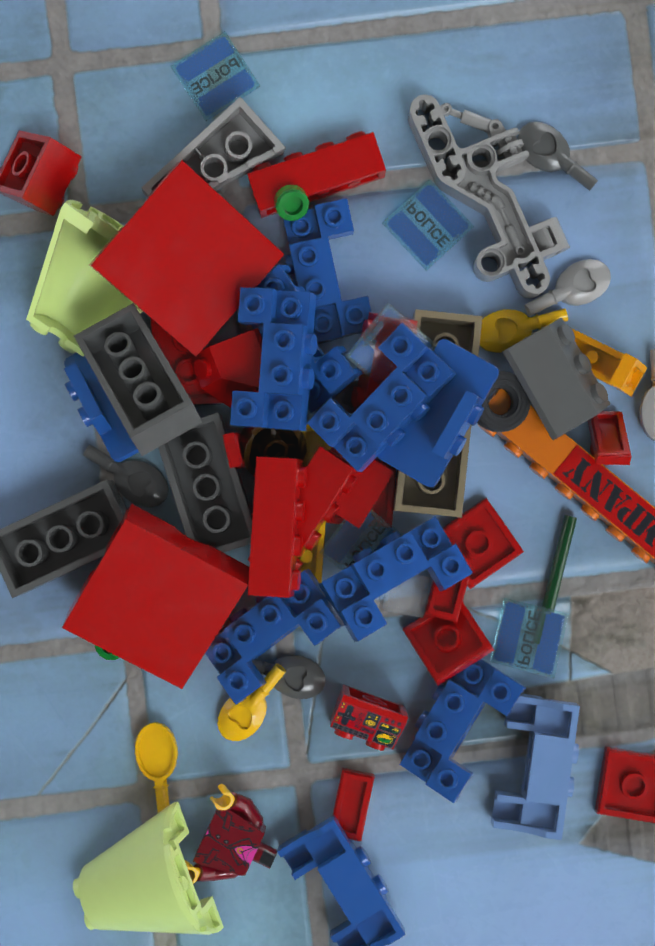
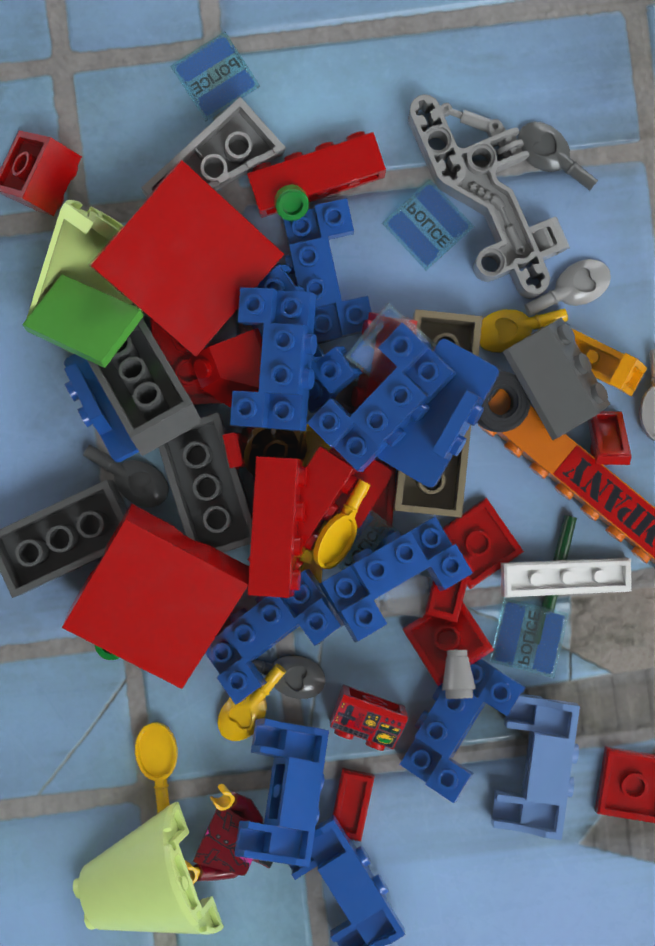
none -> bright green tile [22,274,144,368]
none -> blue bracket [234,718,329,868]
none -> yellow piece [313,479,371,569]
none -> light grey cone [442,650,476,699]
none -> white tile [501,557,632,597]

